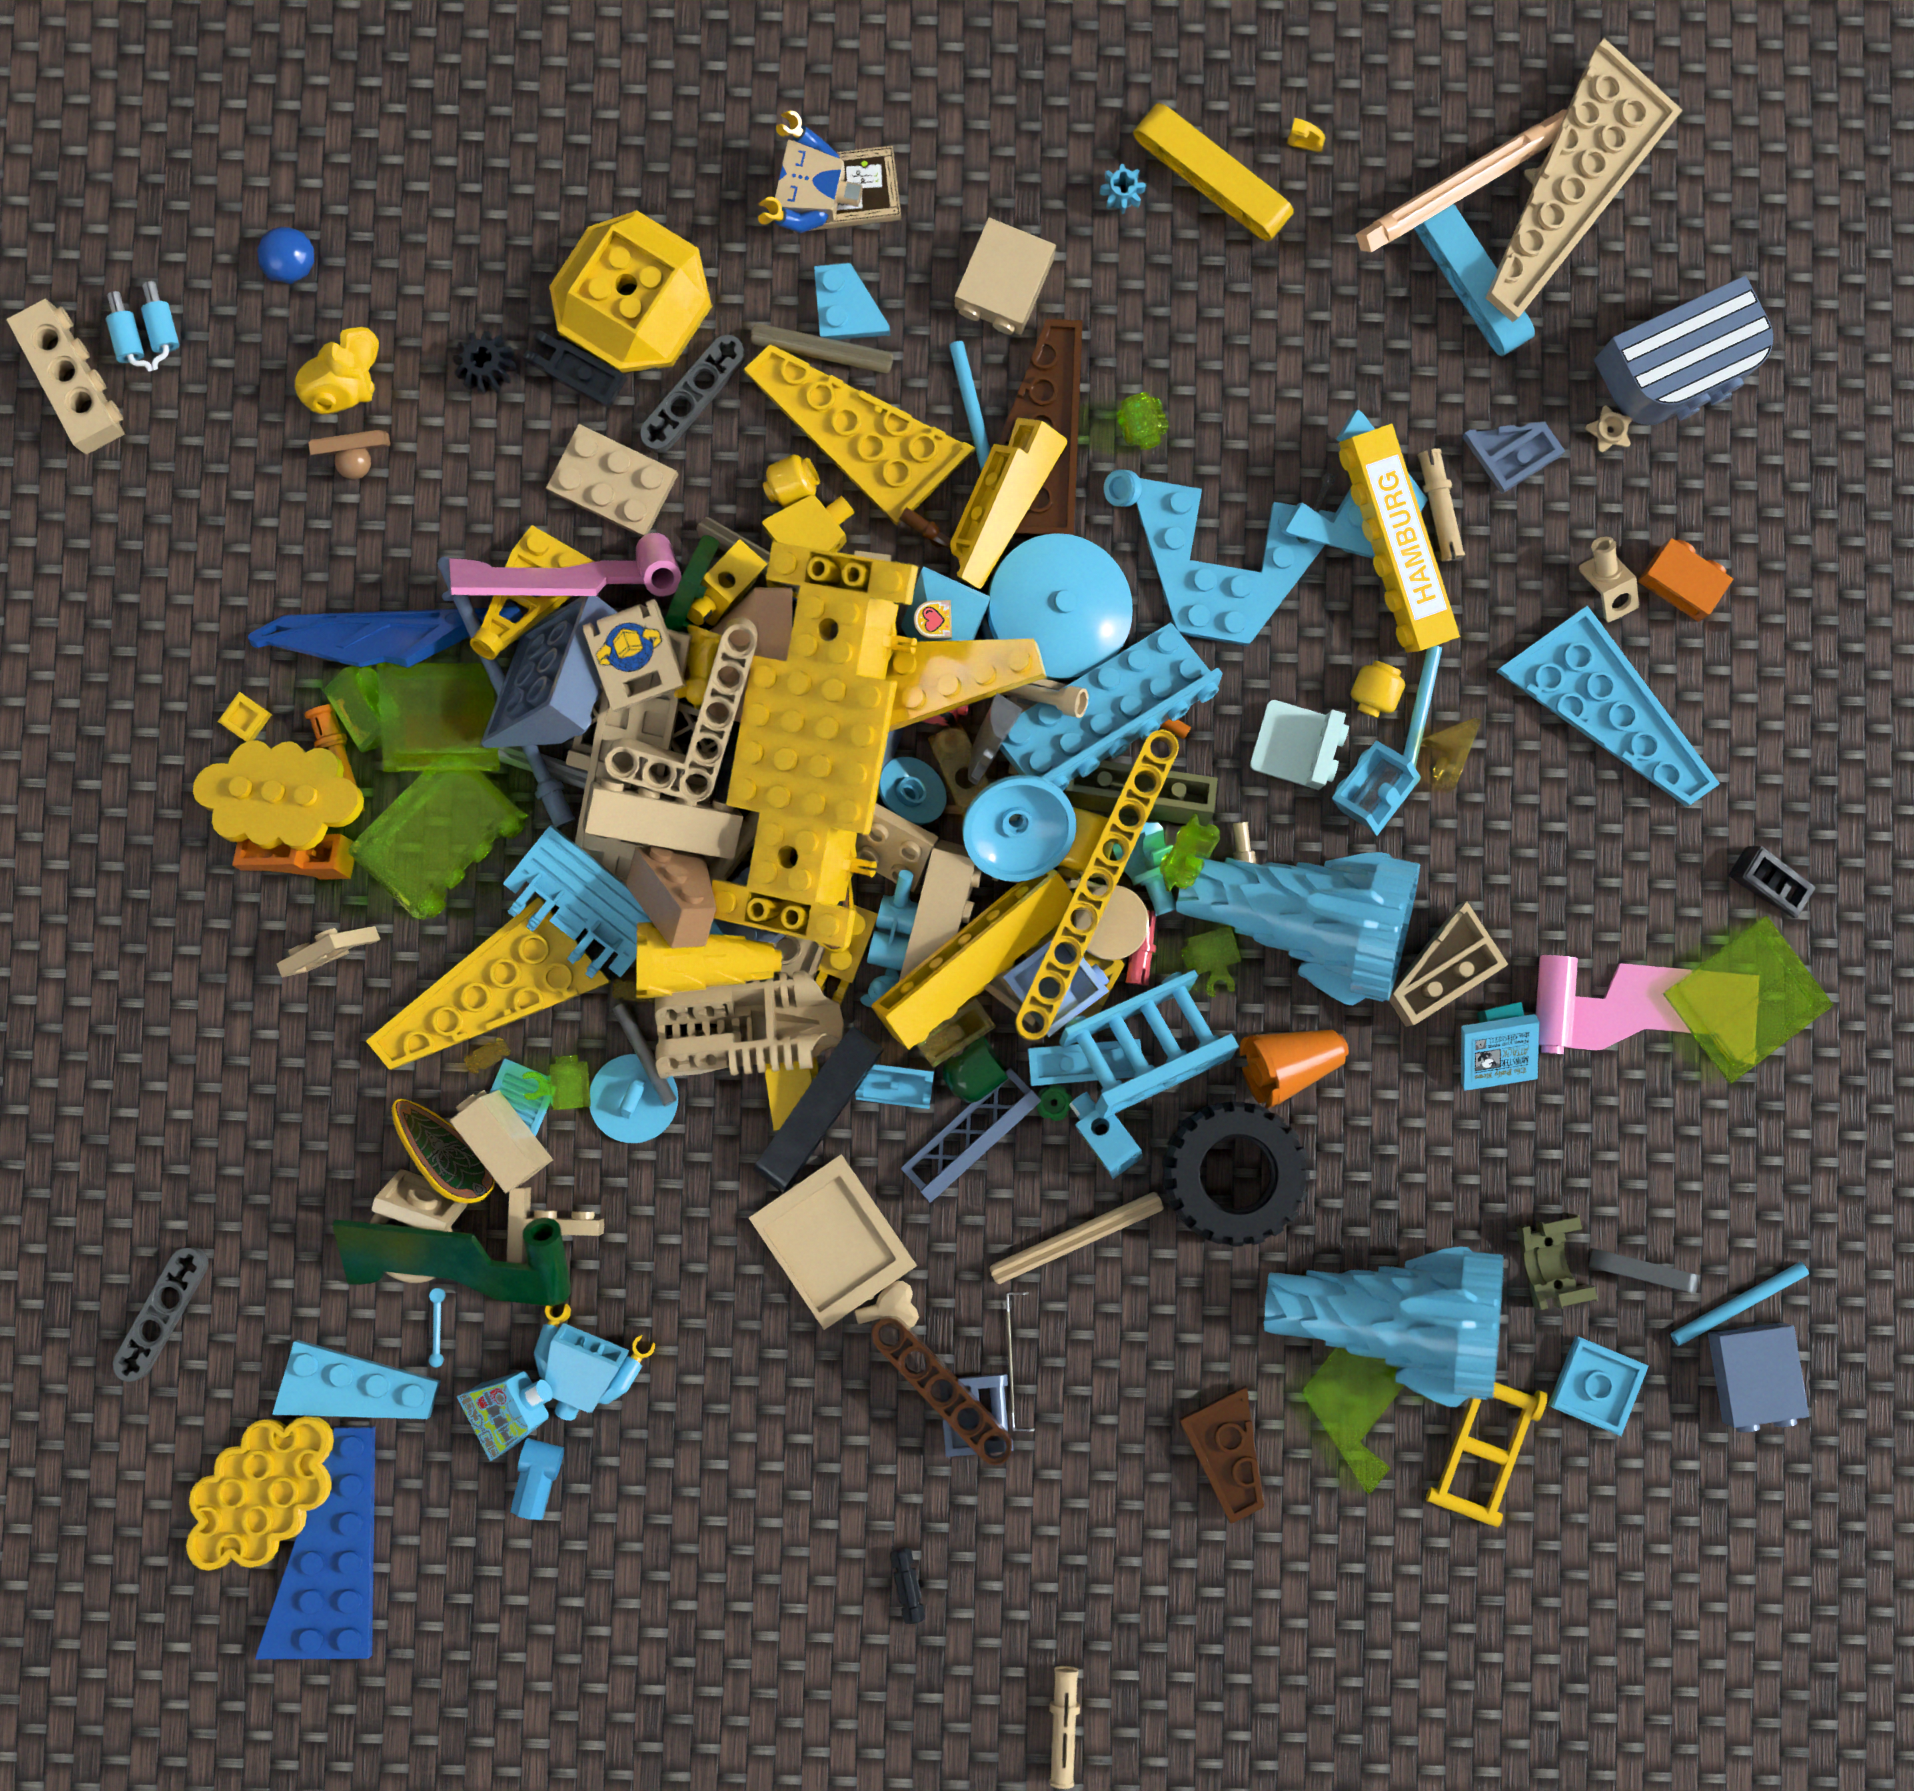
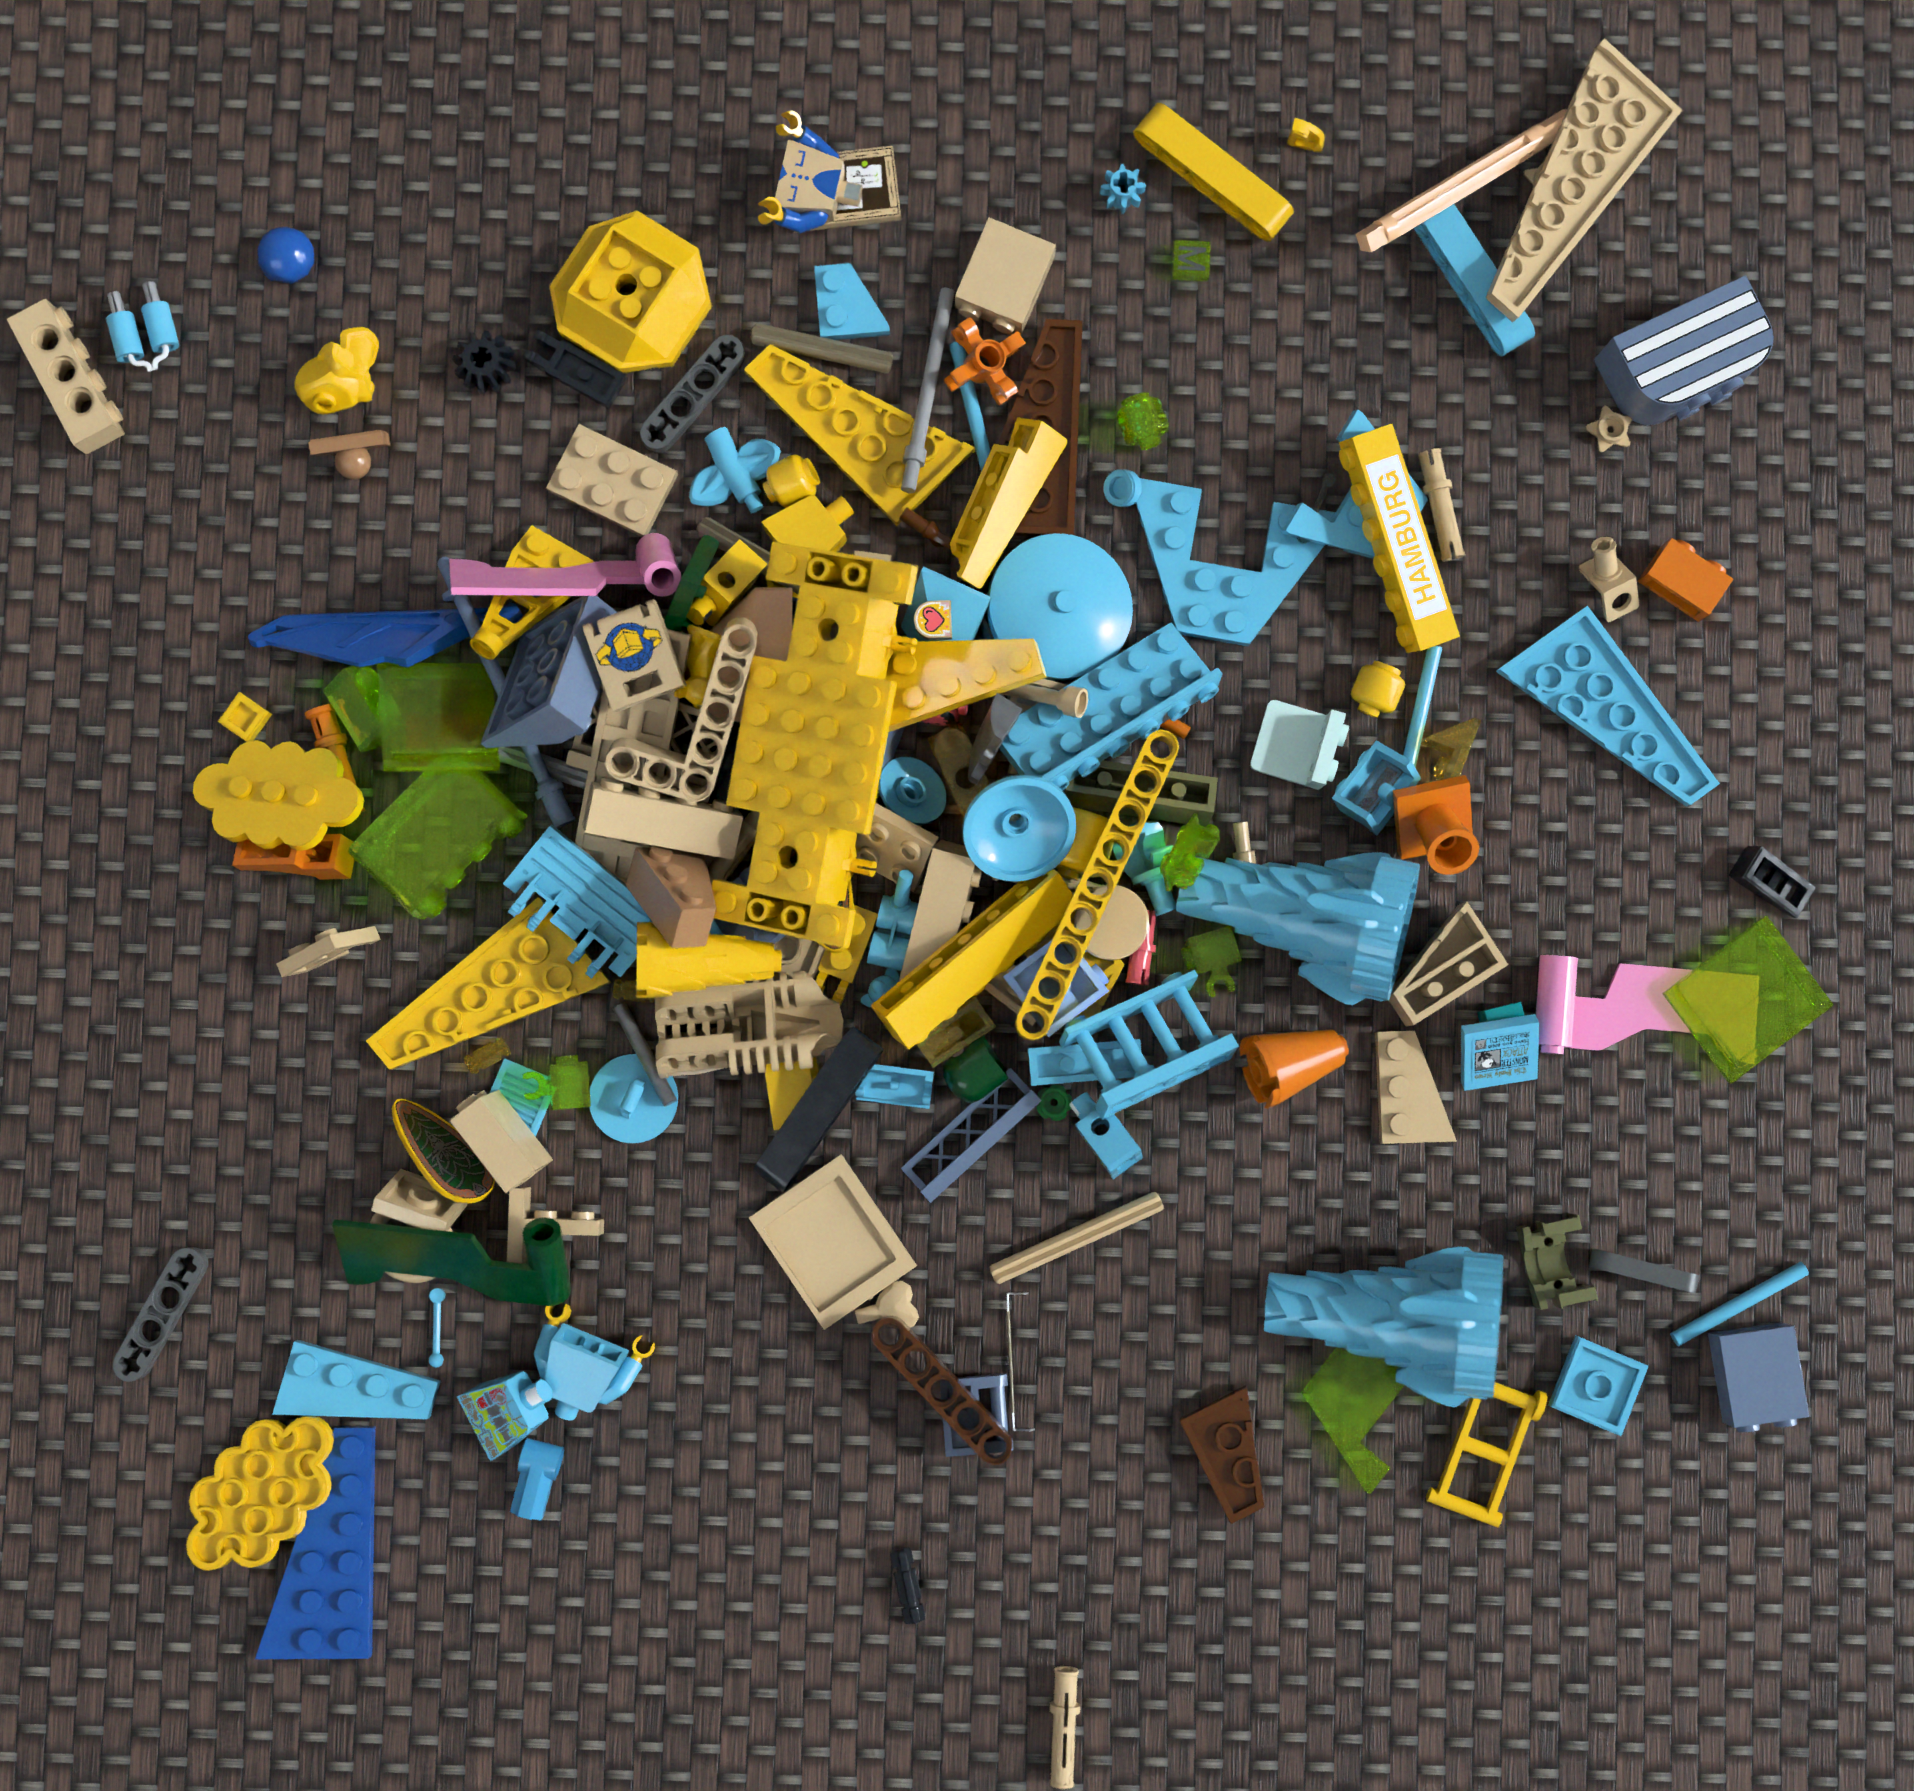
black tyre [1162,1102,1310,1247] -> none
sand blue wing [1462,422,1565,494] -> none
none -> medium azure plant [689,427,781,513]
none -> light grey bar [901,288,955,493]
none -> orange pin [944,317,1026,406]
none -> clear neon green tile [1172,240,1211,281]
none -> tan wing [1375,1031,1457,1144]
none -> orange plant [1392,775,1479,875]

